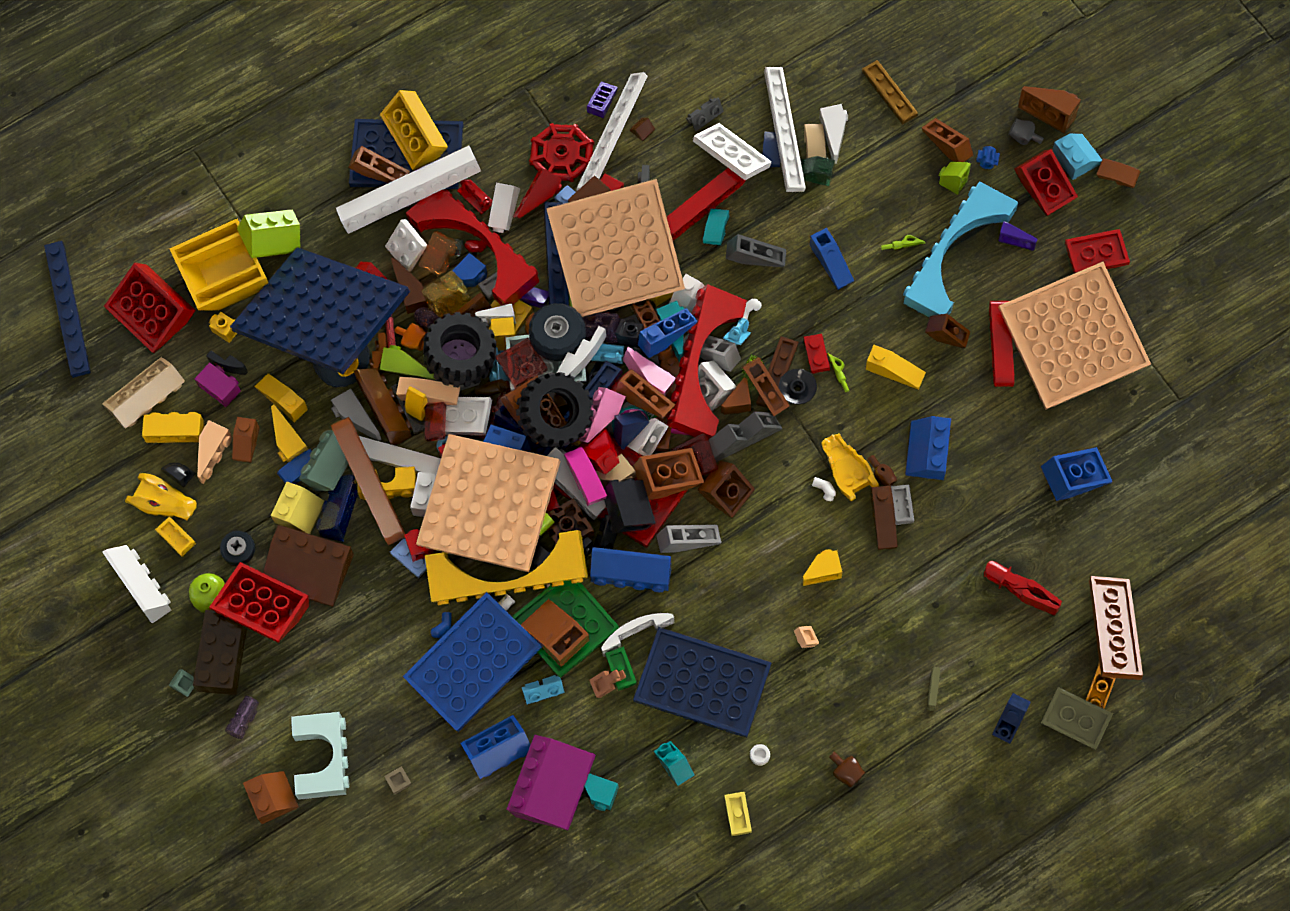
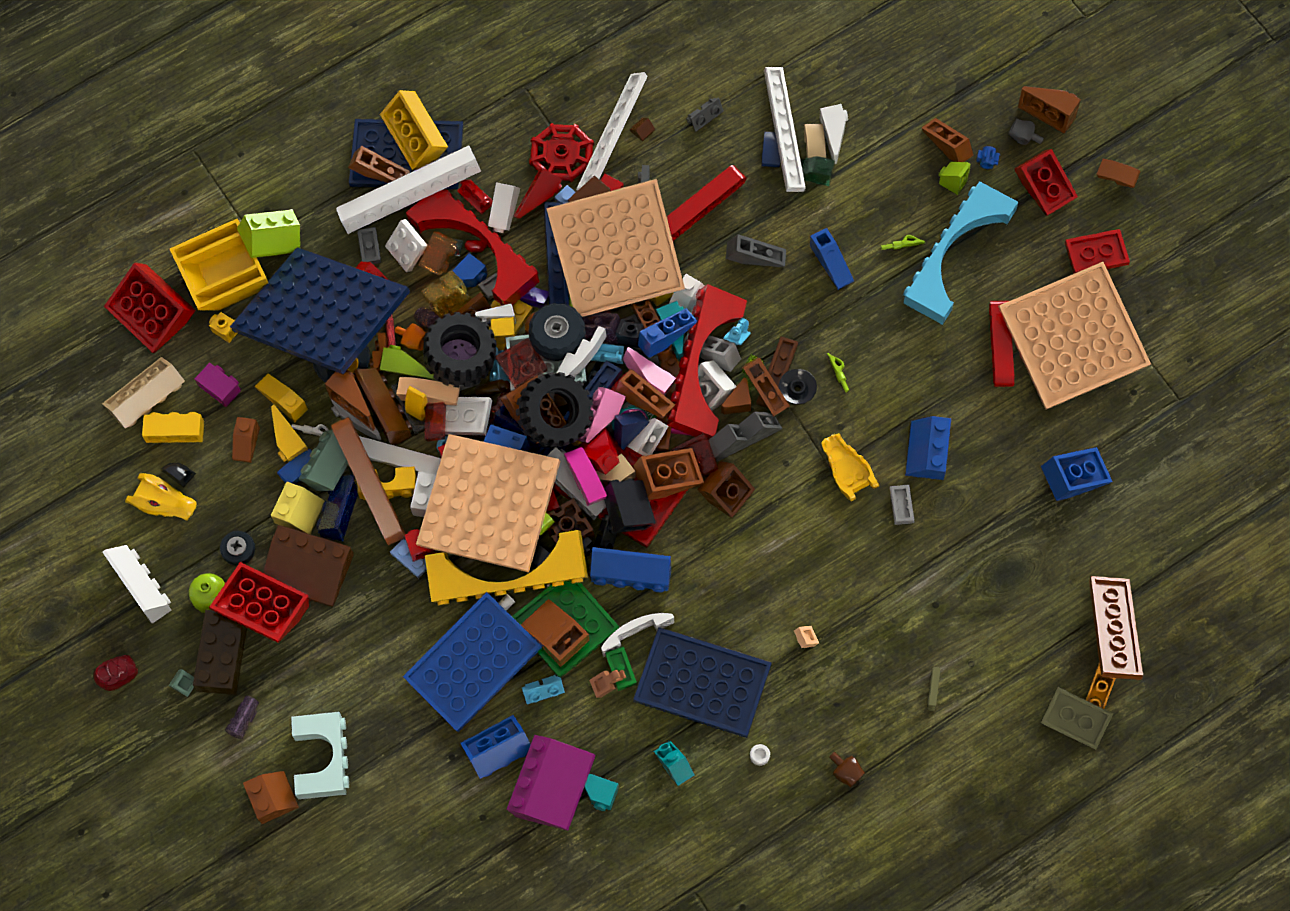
dark blue plate [44,241,91,378] -> none
yellow plate [155,516,196,557] -> none
light nougat slope [197,420,232,484] -> none
black slope [206,351,248,375] -> none
dark tan plate [384,766,412,795] -> none
reddish brown slope [391,257,431,314] -> none
blue arm [431,612,452,638] -> none
dark purple slope [587,82,618,118] -> none
light grey slope [656,525,721,553] -> none
white plate [693,123,771,180] -> none
teal slope [703,208,729,245] -> none
light yellow plate [724,792,752,836] -> none
white arm [738,299,762,321] -> none
red plate [803,334,830,374] -> none
yellow slope [803,550,842,586] -> none
white arm [812,477,836,501] -> none
pearl gold tile [862,60,918,125] -> none
yellow slope [866,345,926,390] -> none
reddish brown piece [868,455,897,486] -> none
reddish brown slope [870,485,898,550] -> none
reddish brown slope [925,313,970,348] -> none
red arm [984,561,1062,615] -> none
dark blue slope [992,693,1031,744] -> none
dark purple slope [998,221,1037,250] -> none
medium azure slope [1052,133,1102,180] -> none
none -> dark red piece [93,655,138,691]
none -> white hand [292,424,328,436]
none -> dark orange slope [325,370,375,431]
none -> dark grey plate [357,227,382,264]

